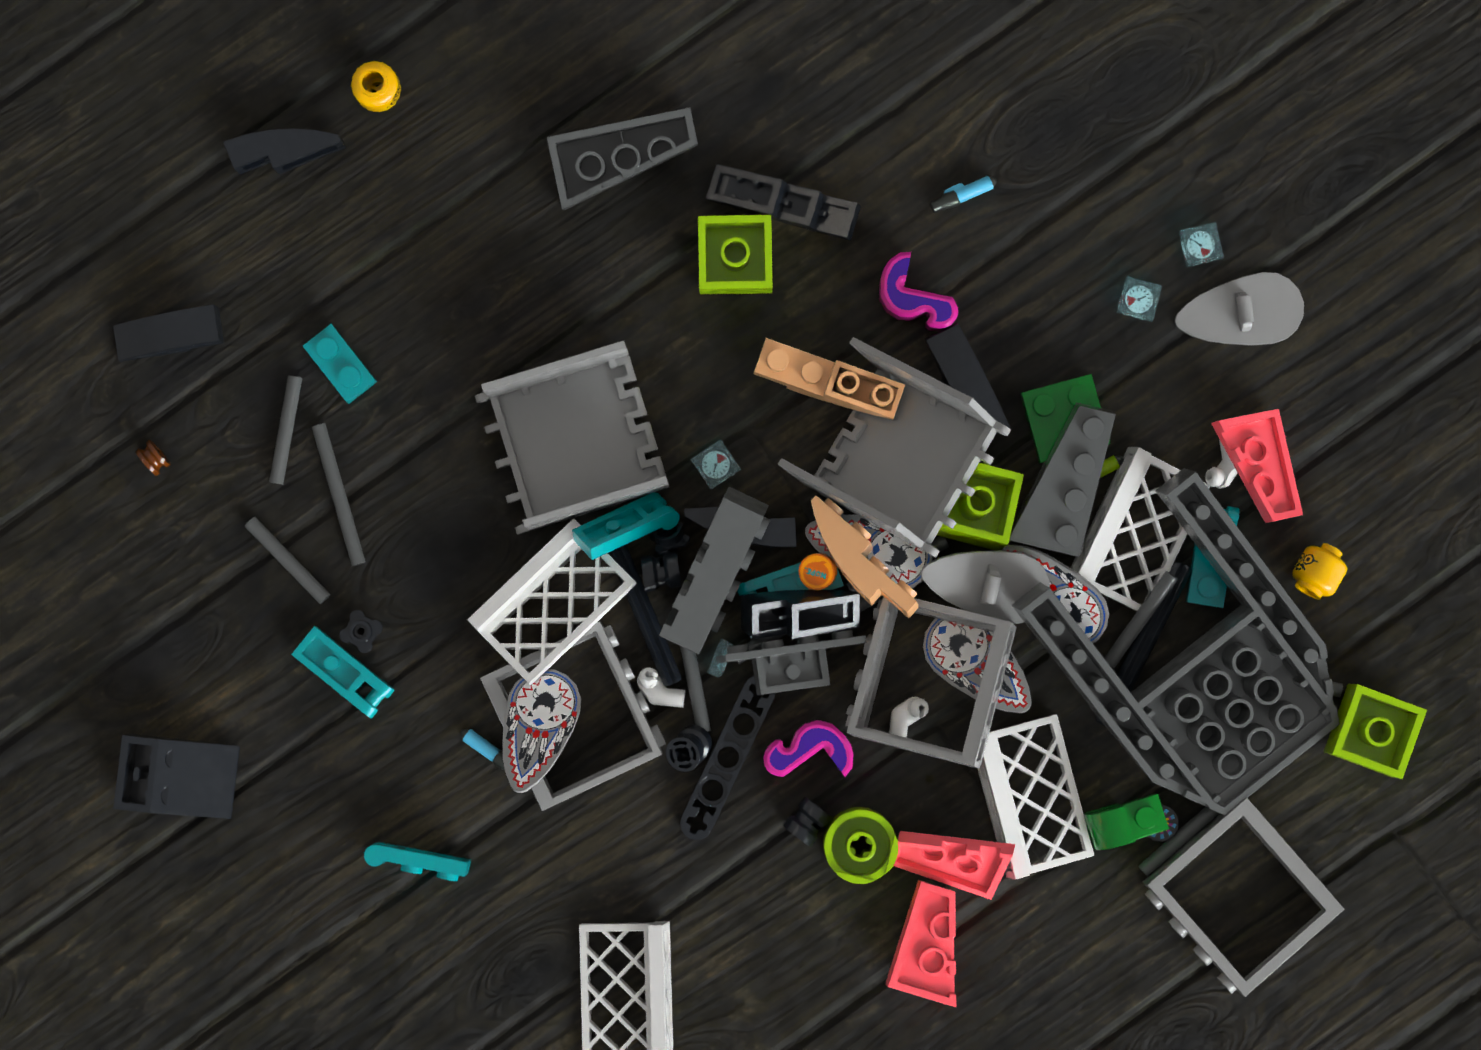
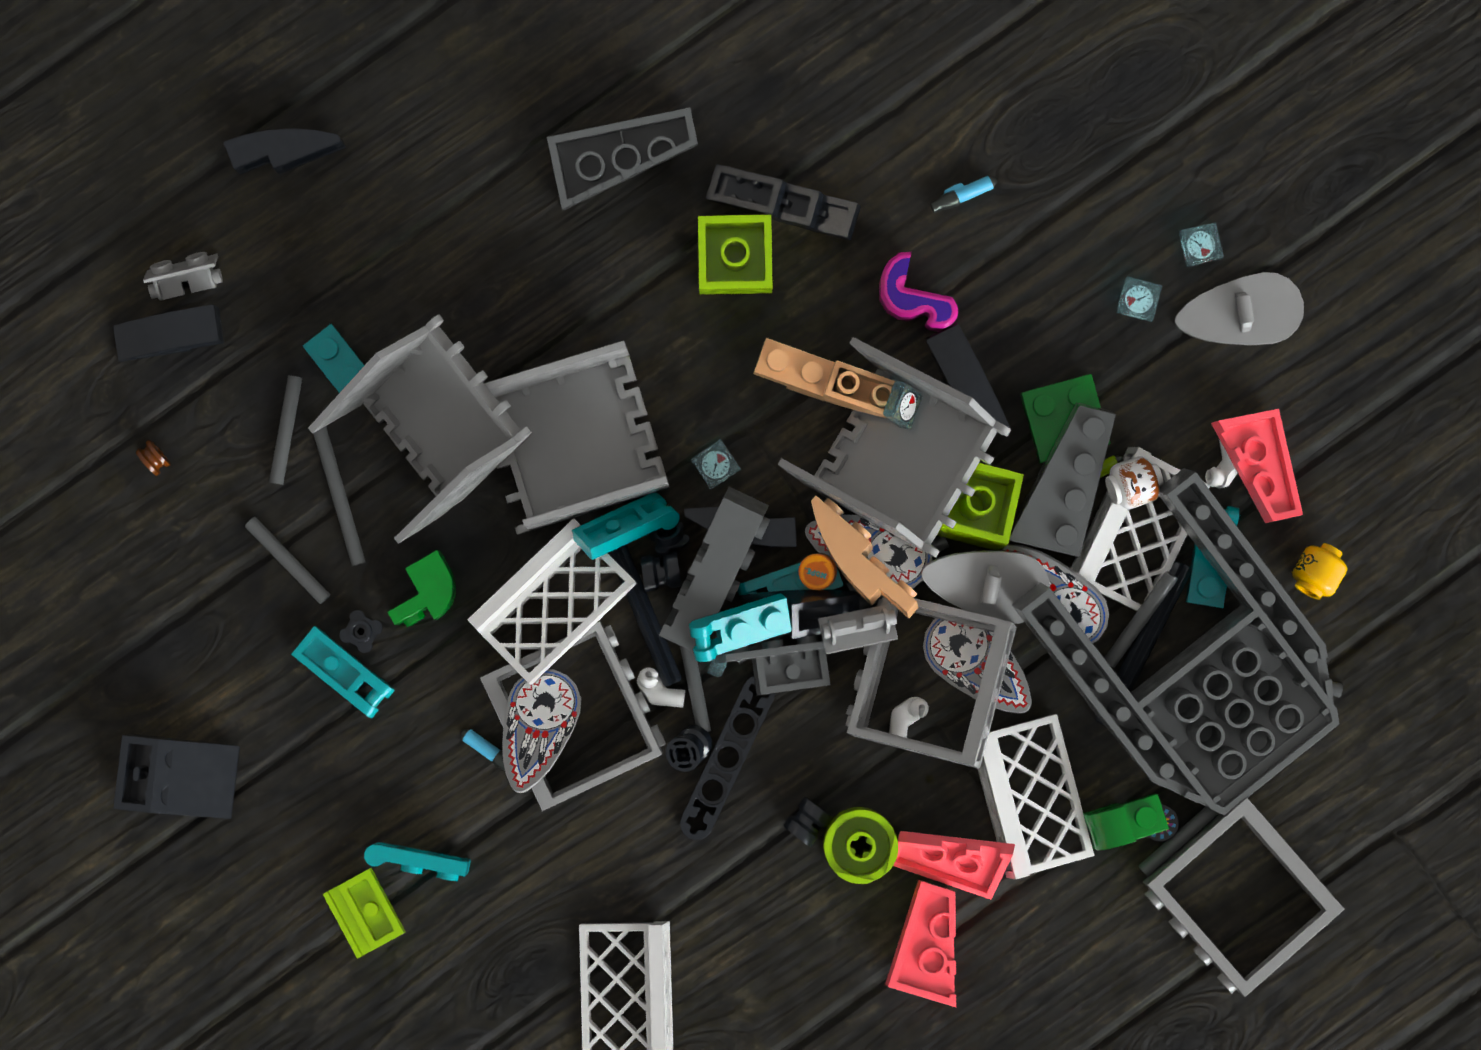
yellow head [351,61,401,112] -> none
animal [763,720,854,777] -> none
lime brick [1324,684,1427,779] -> none
none -> light grey hinge [143,252,223,301]
none -> light grey windscreen [308,315,532,544]
none -> lime plate [323,868,406,959]
none -> green brick [388,550,456,627]
none -> plate [689,593,792,662]
none -> light grey hinge [818,604,898,654]
none -> clear light blue tile [883,381,923,430]
none -> white head [1105,456,1164,509]

